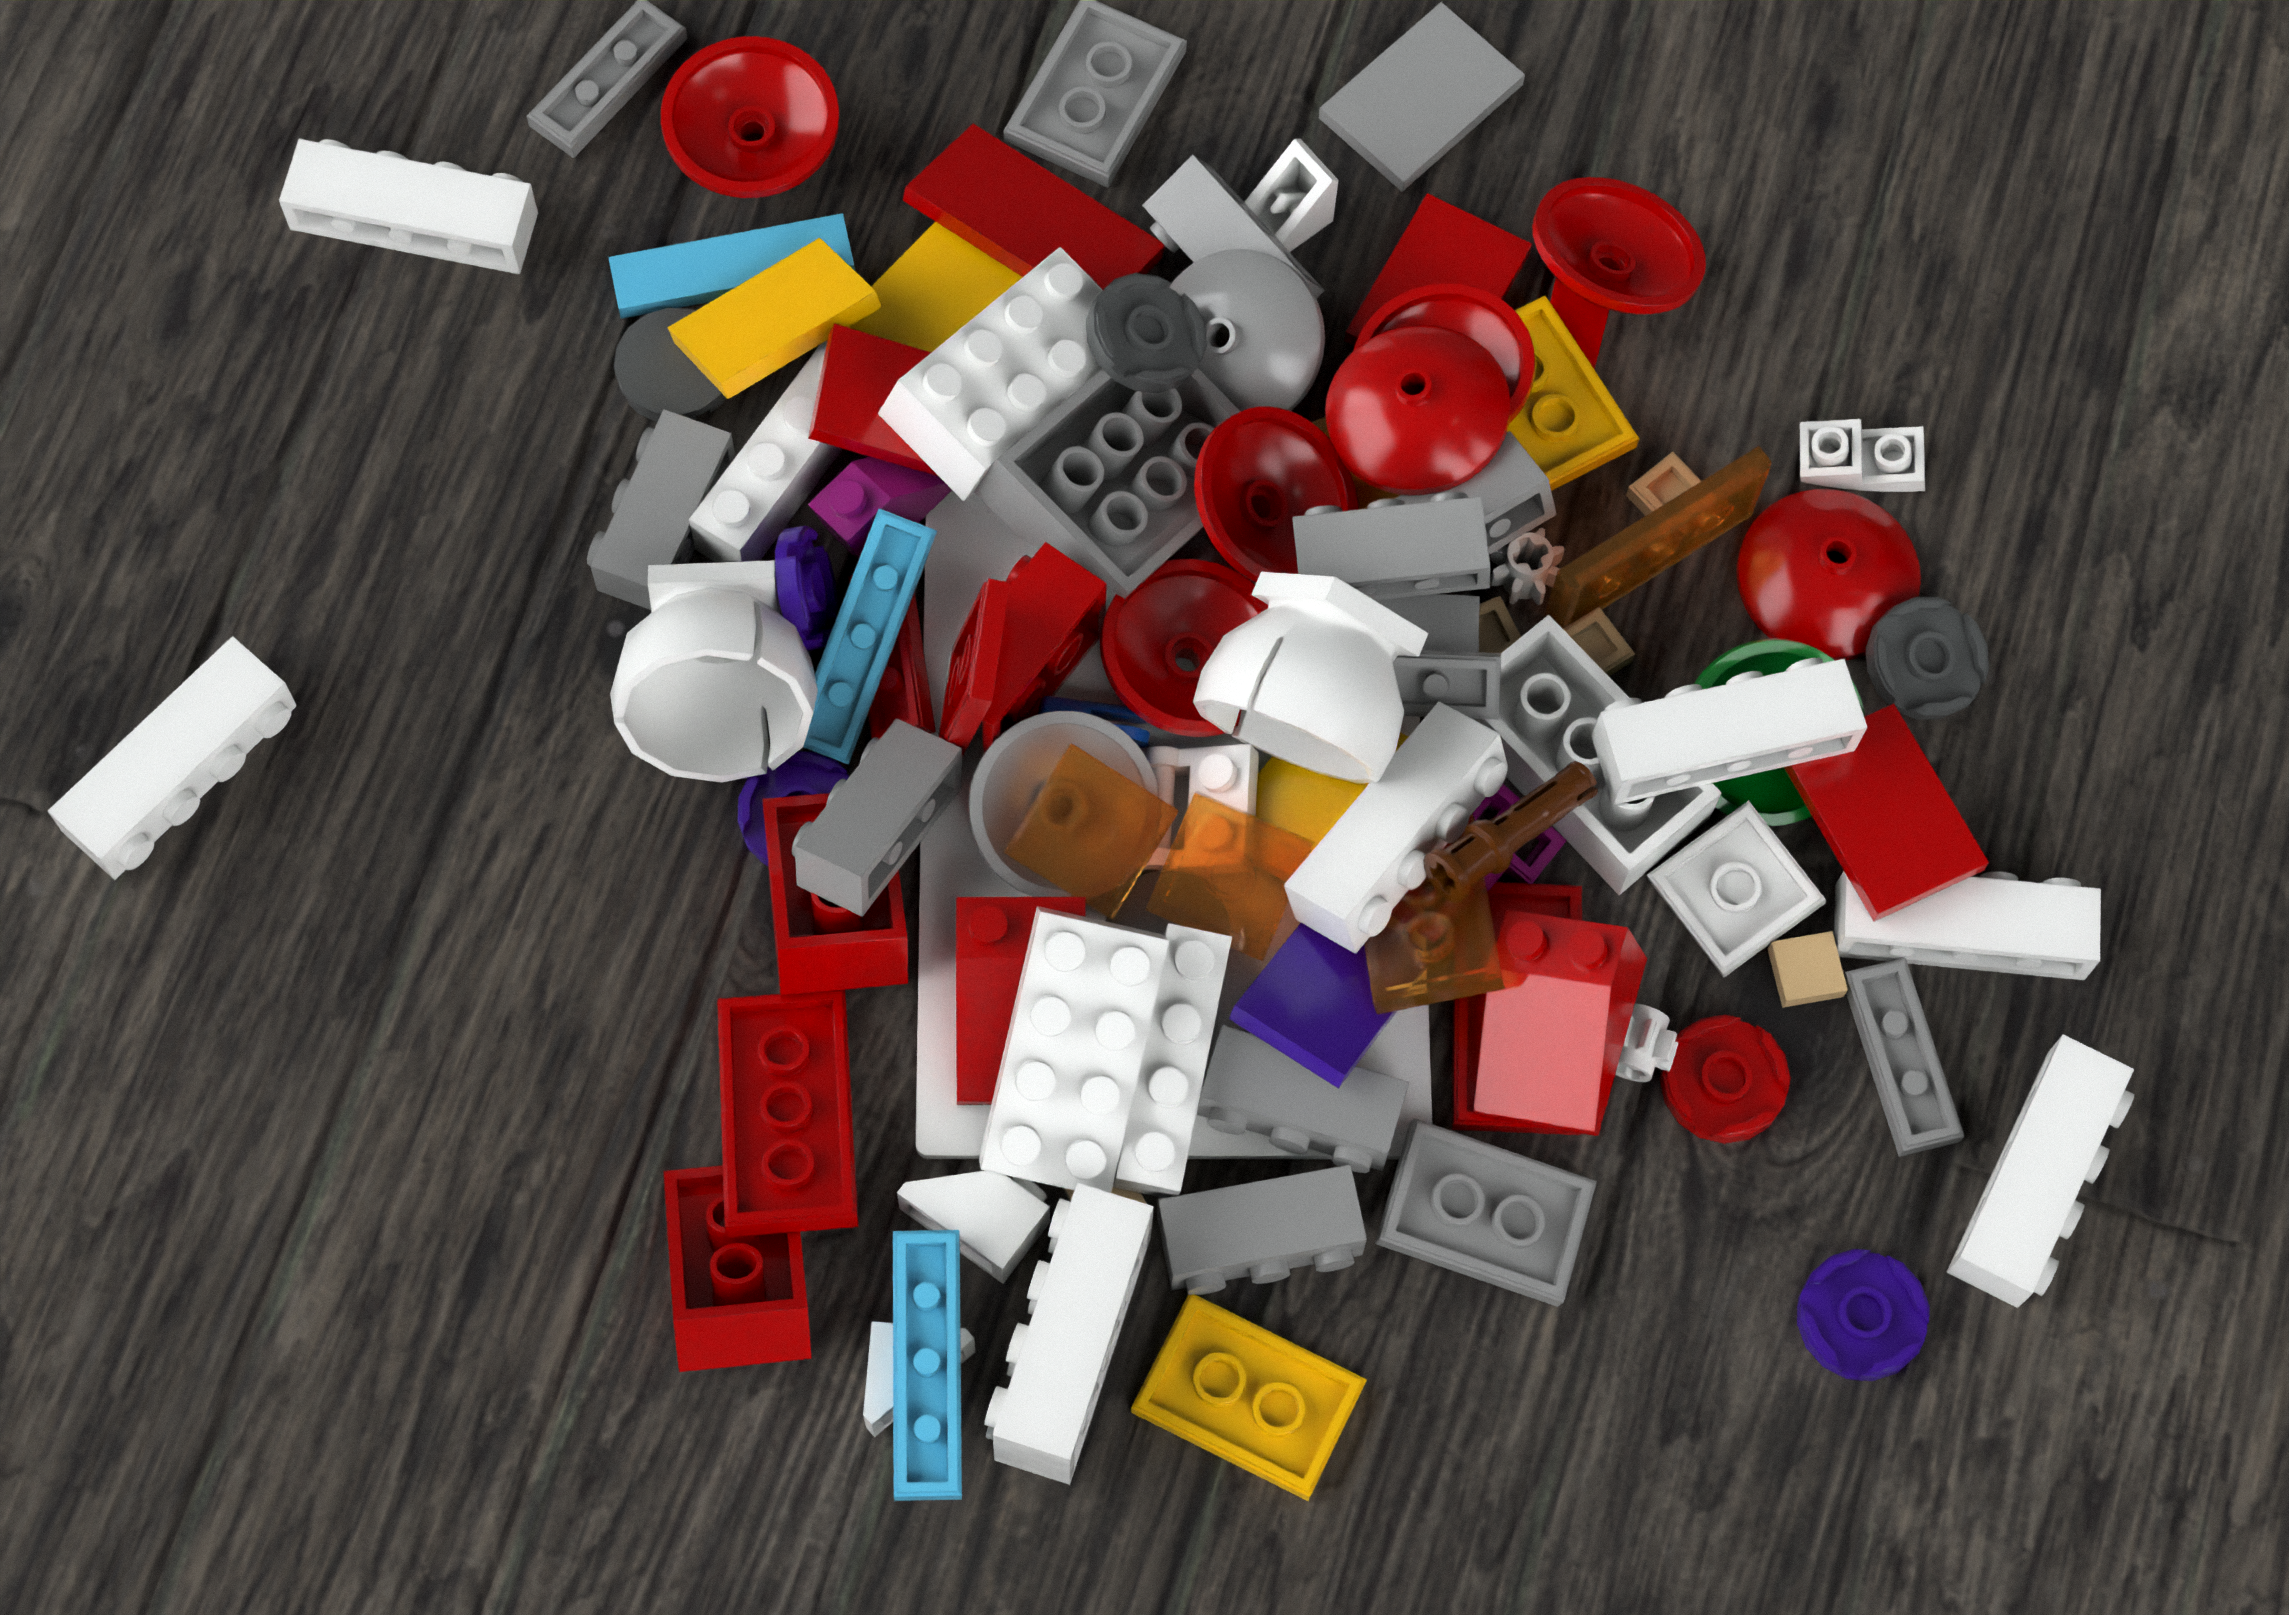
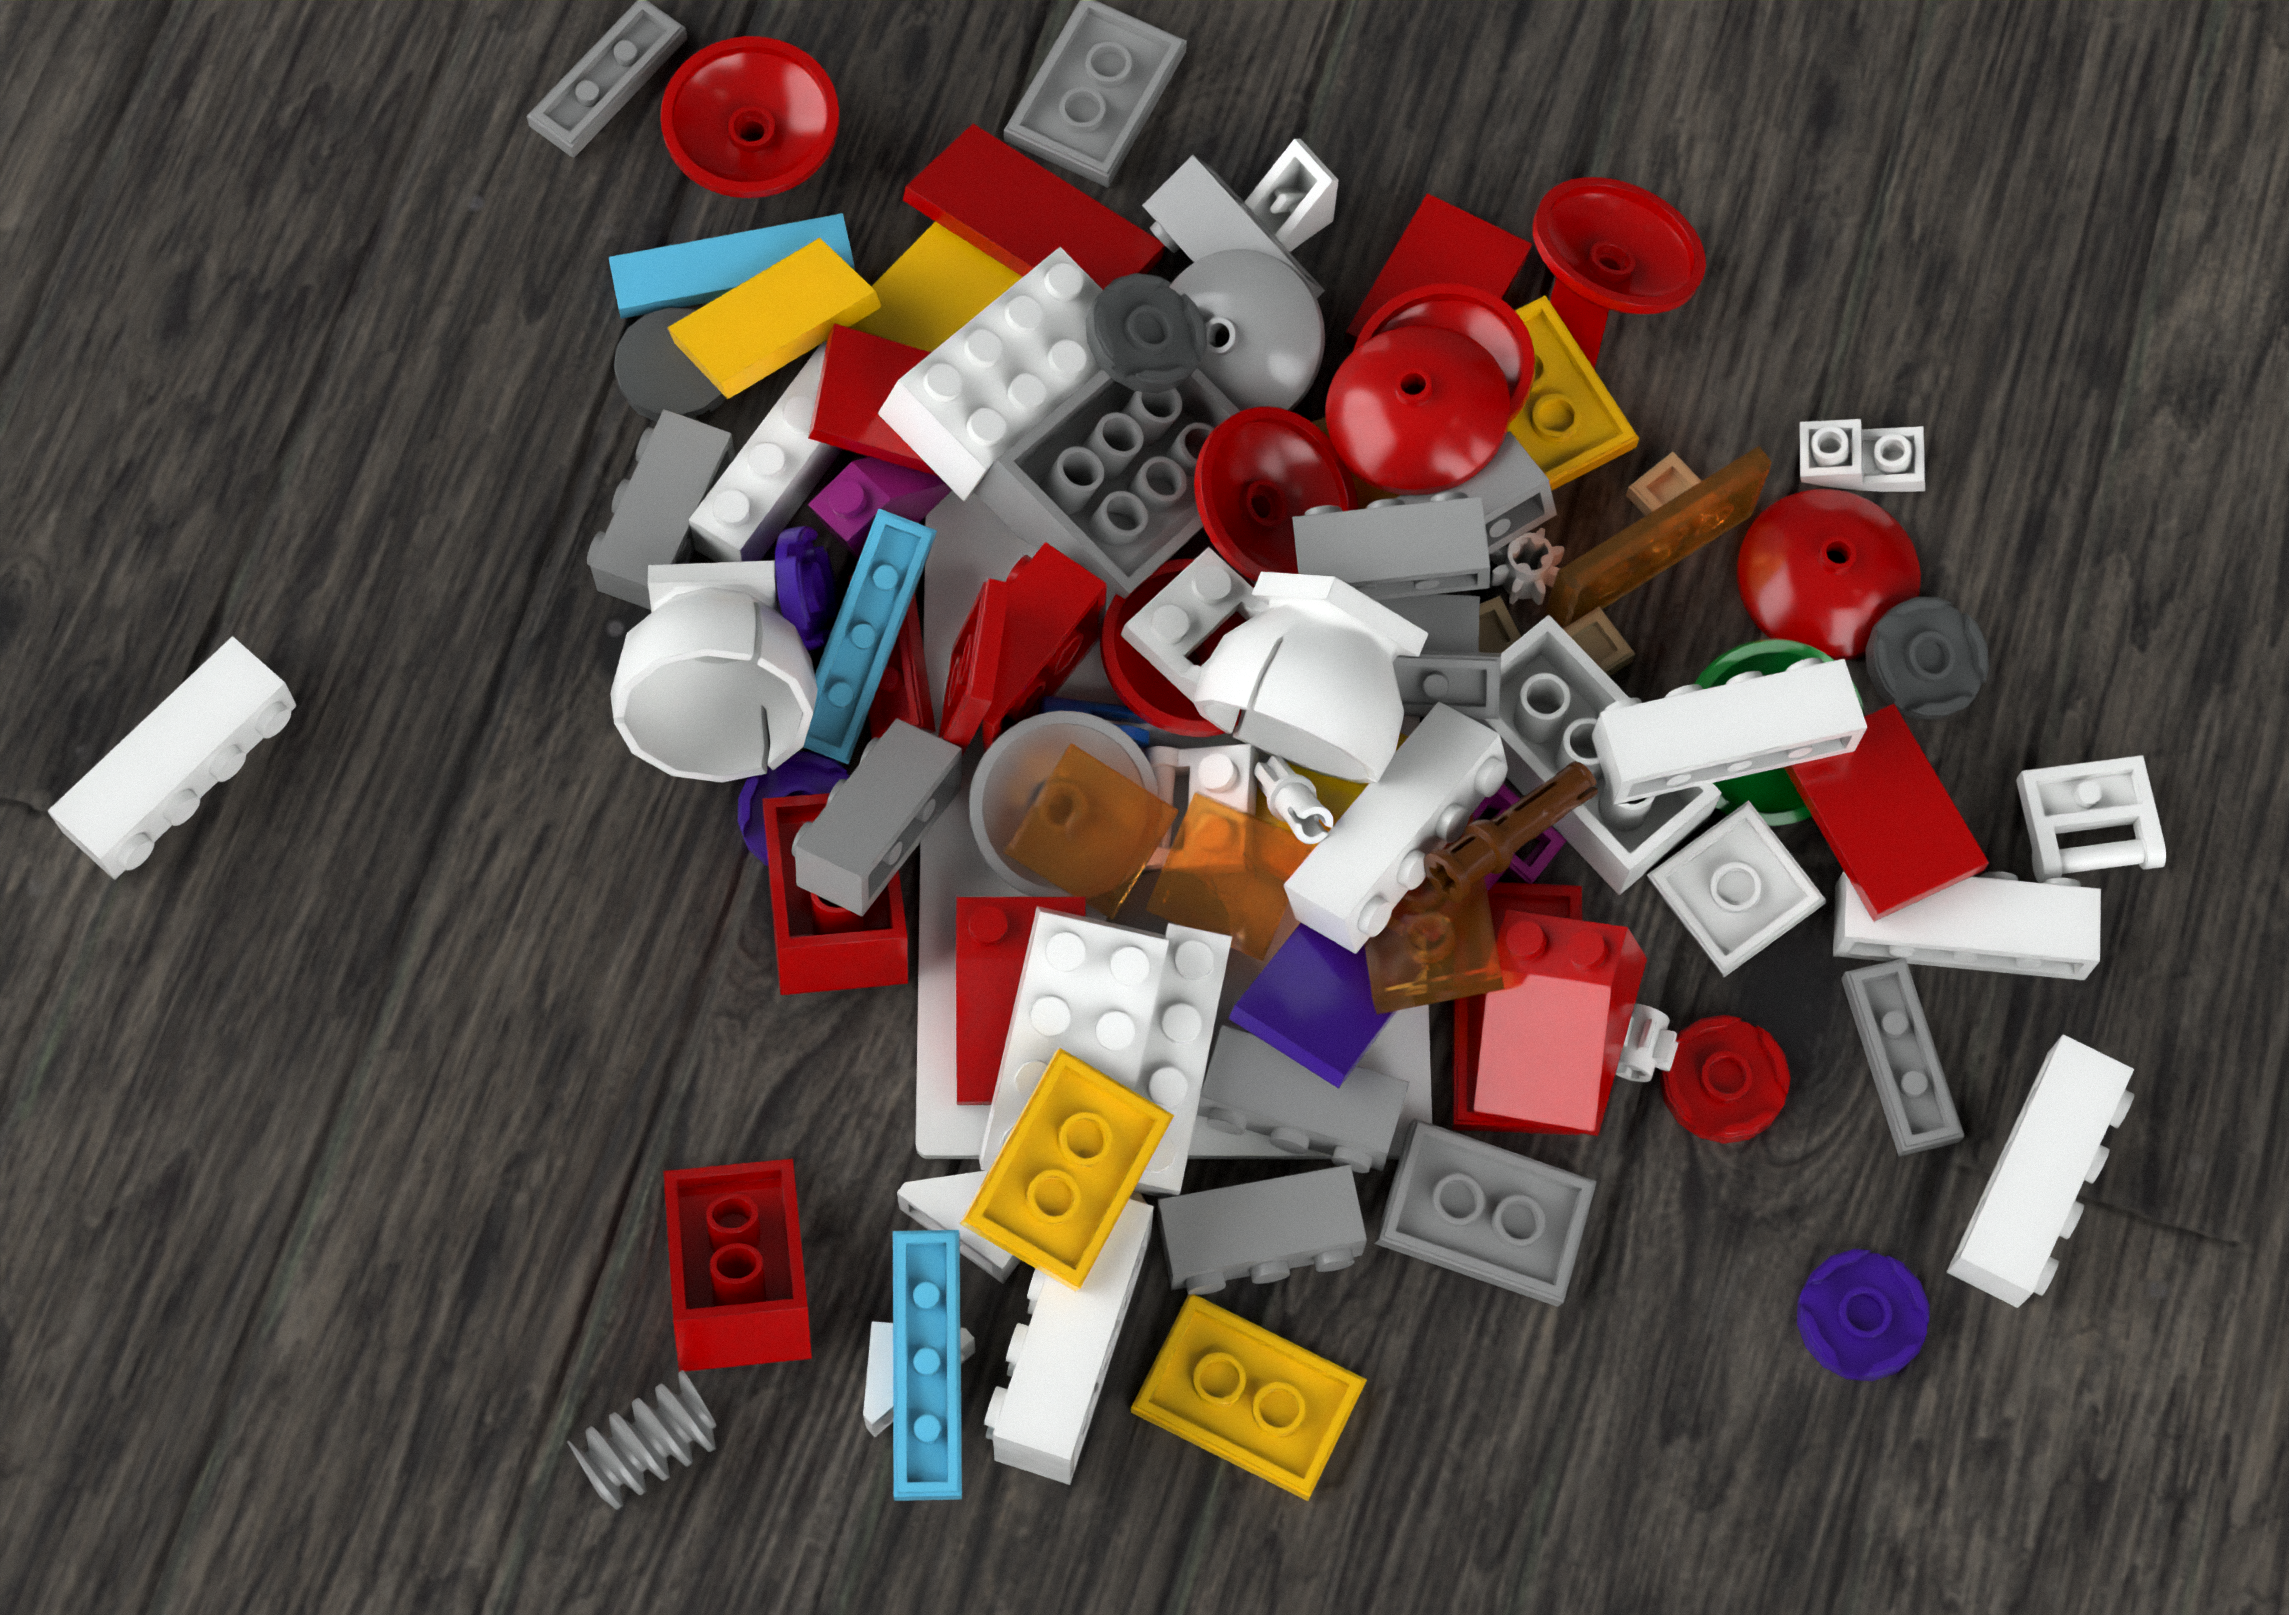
white brick [279,139,538,274] -> none
red tile [717,990,859,1237] -> none
light grey tile [1319,2,1525,192] -> none
tan tile [1767,931,1848,1008] -> none
none -> light grey piece [567,1370,716,1510]
none -> yellow tile [959,1048,1174,1291]
none -> white plate [1120,547,1268,702]
none -> white axle [1254,756,1333,844]
none -> white plate [2016,755,2166,883]

